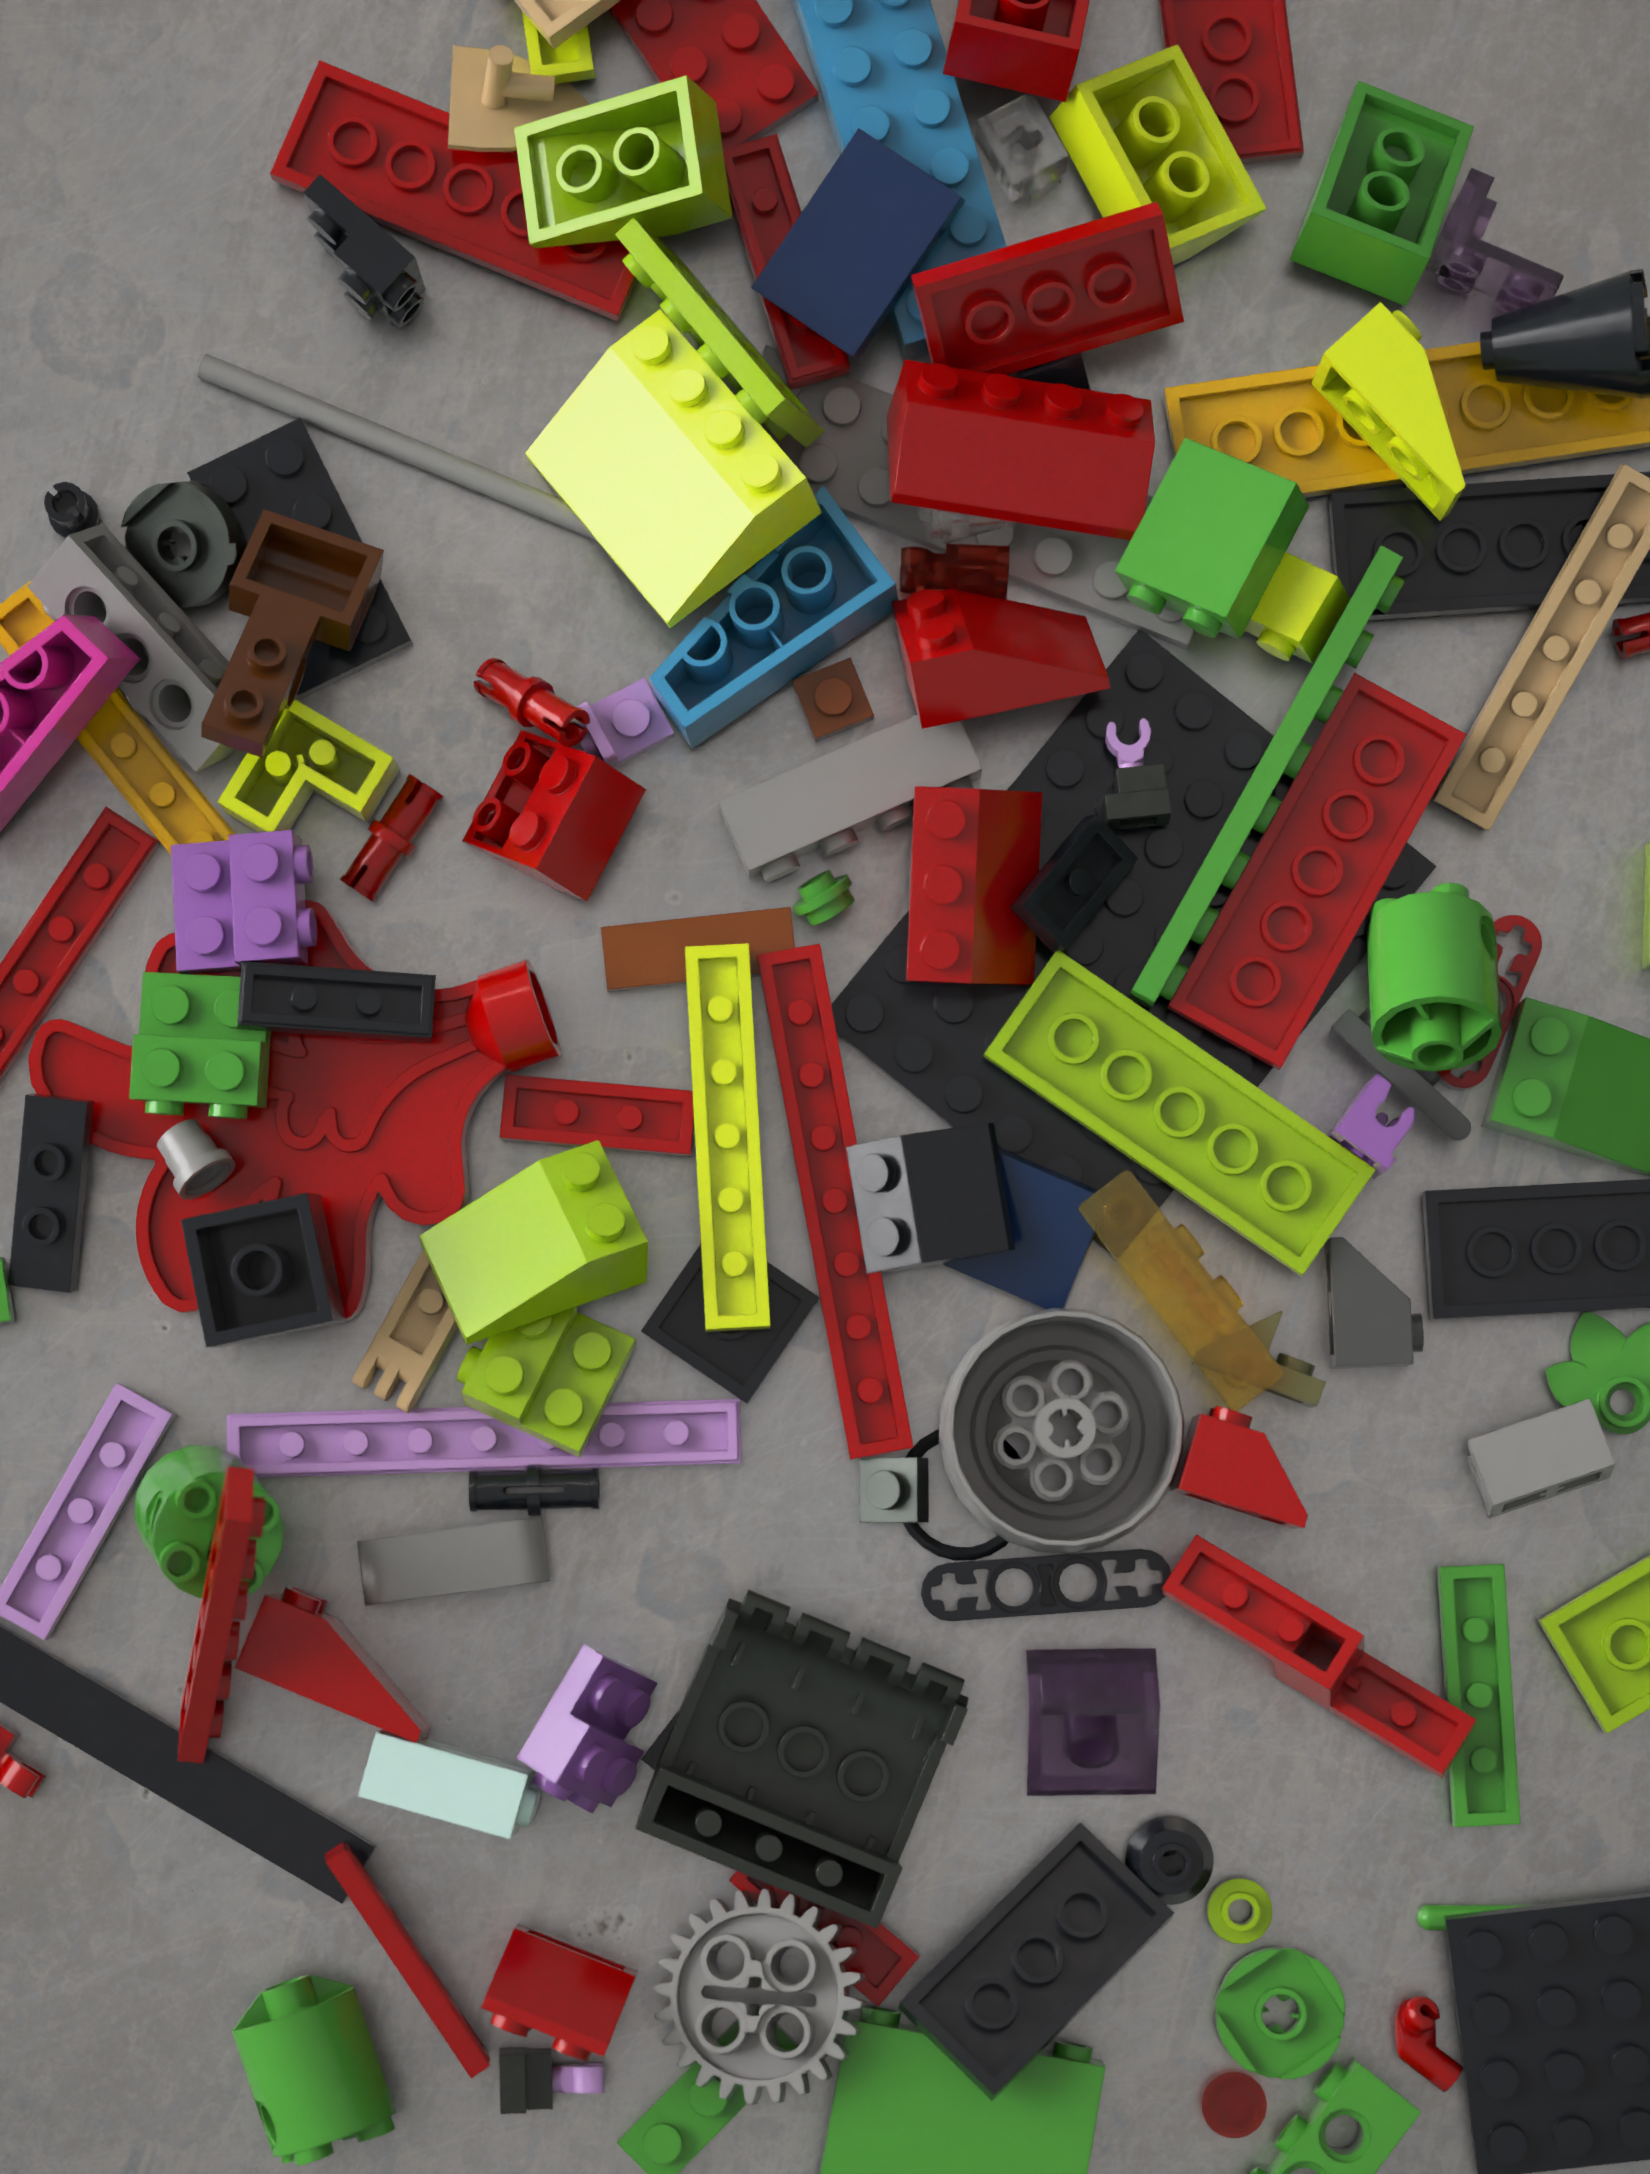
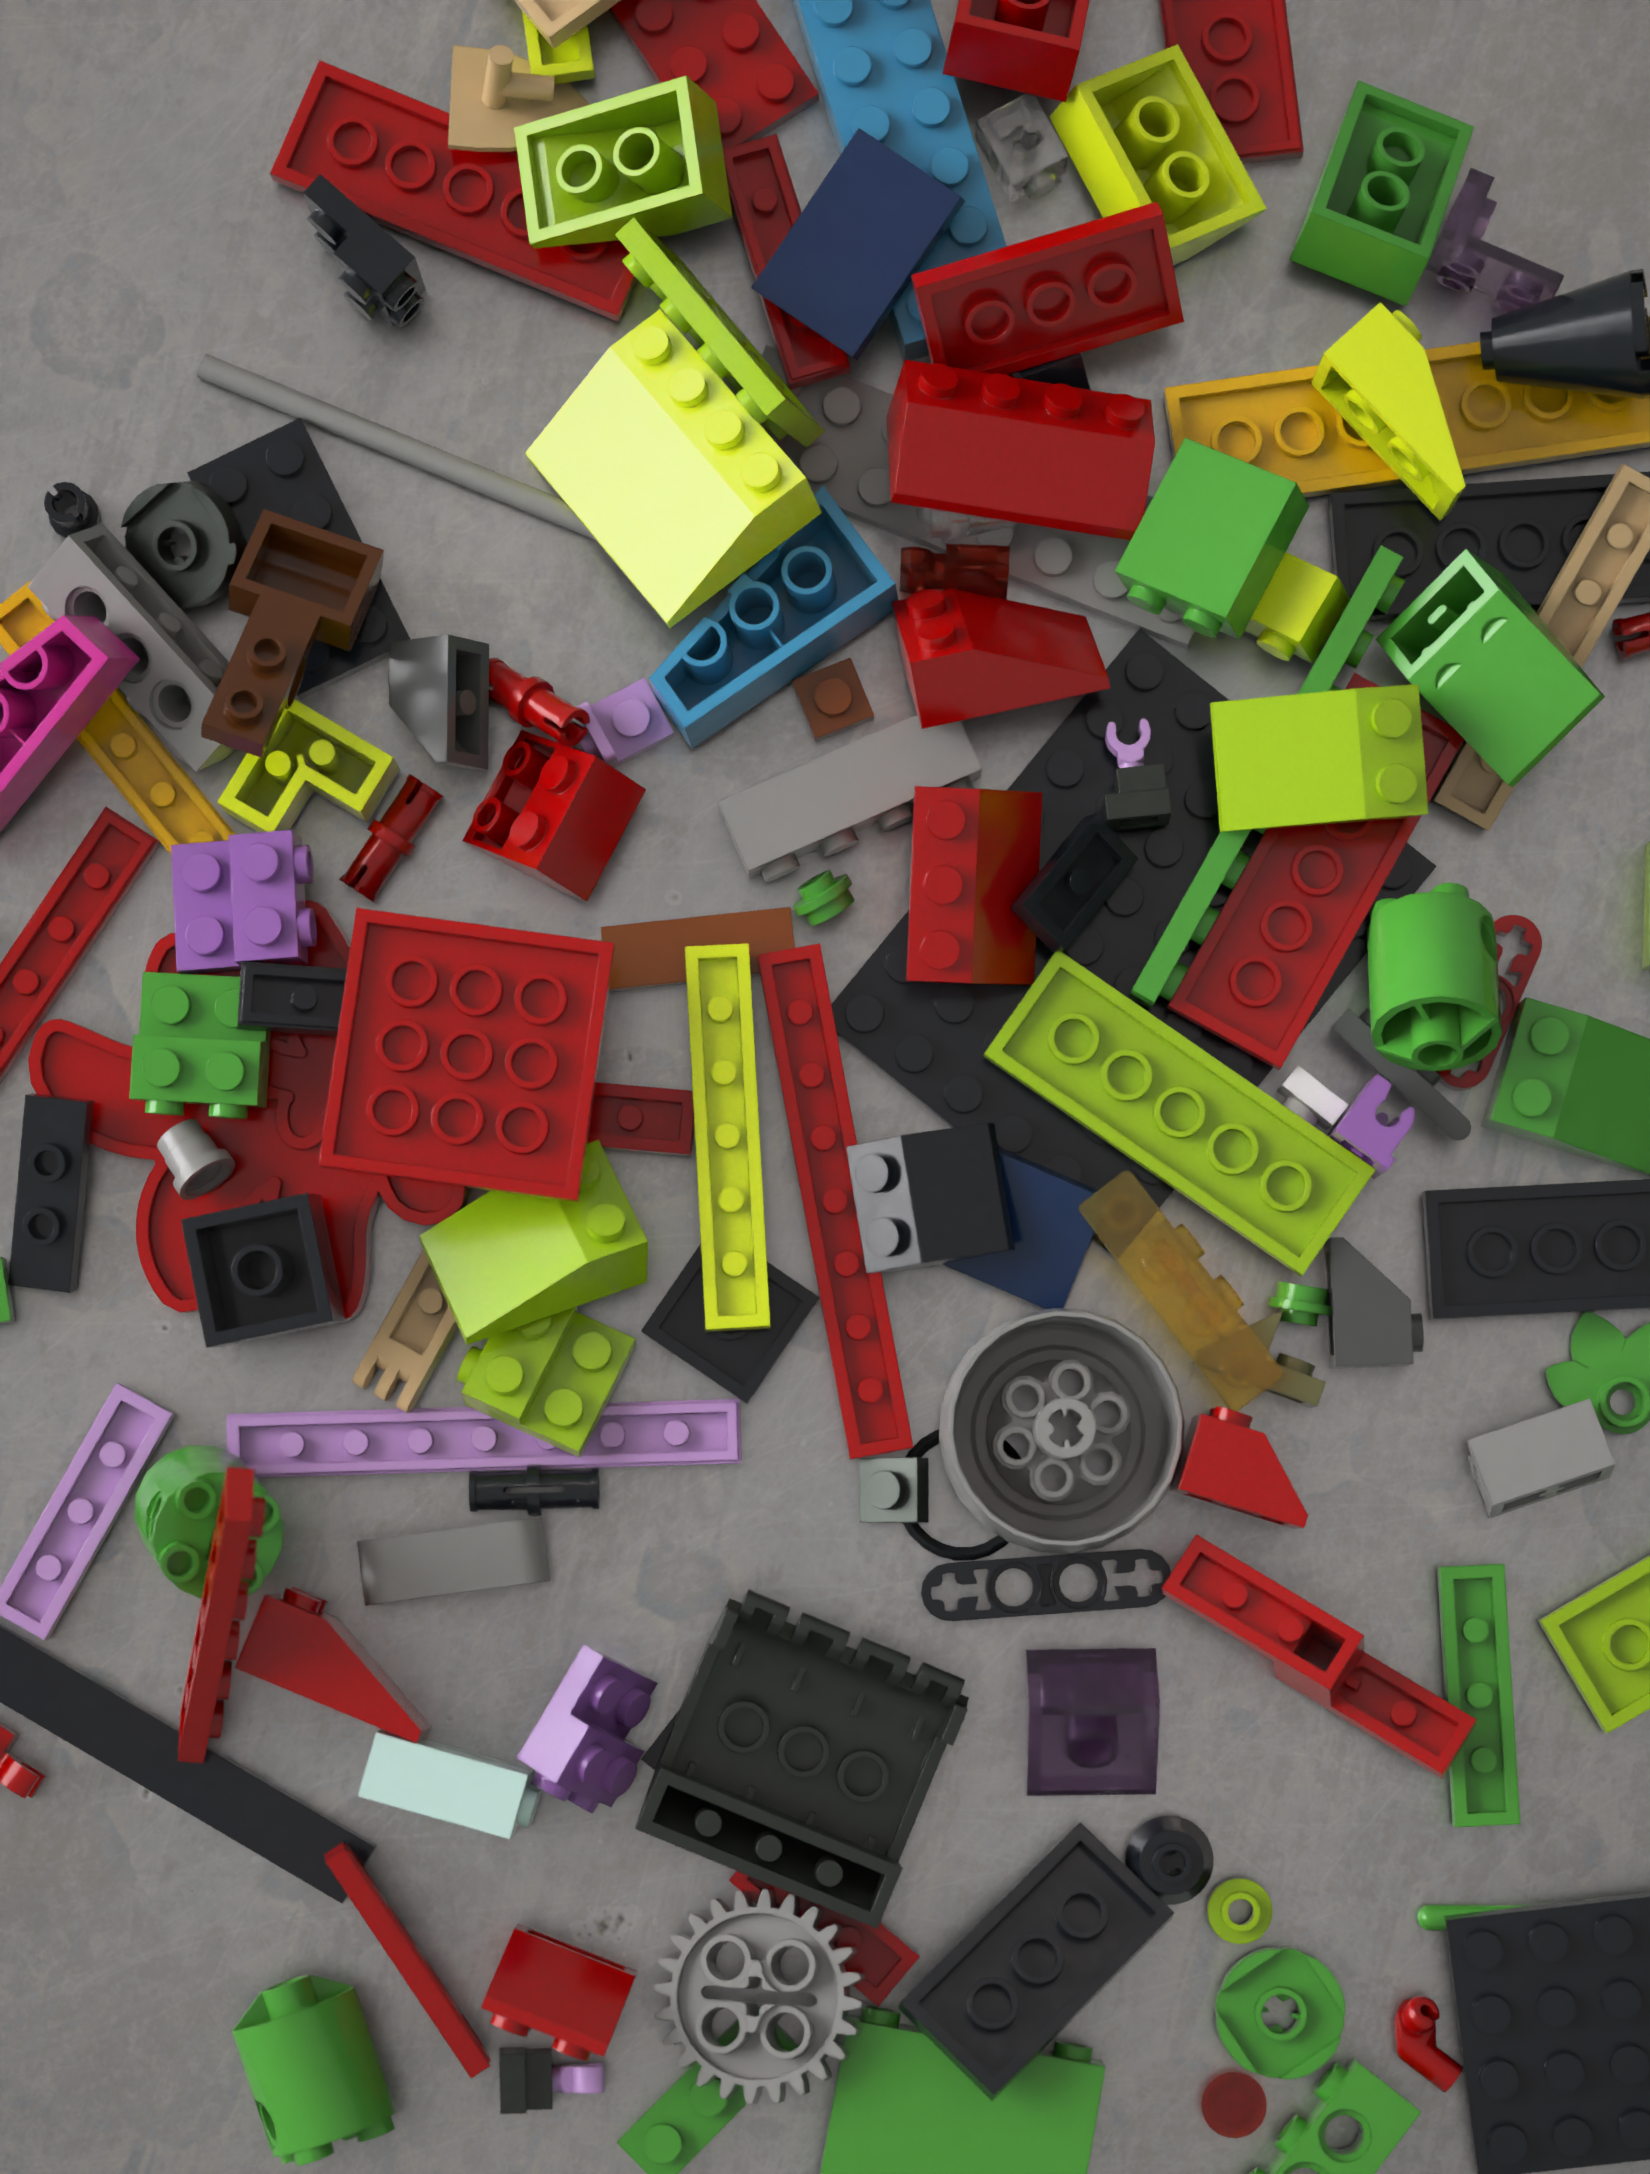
none -> red plate [318,908,615,1202]
none -> dark grey slope [388,634,489,771]
none -> lime slope [1210,684,1429,832]
none -> bright green plate [1268,1282,1331,1327]
none -> white plate [1277,1065,1348,1130]
none -> bright green slope [1376,549,1605,788]

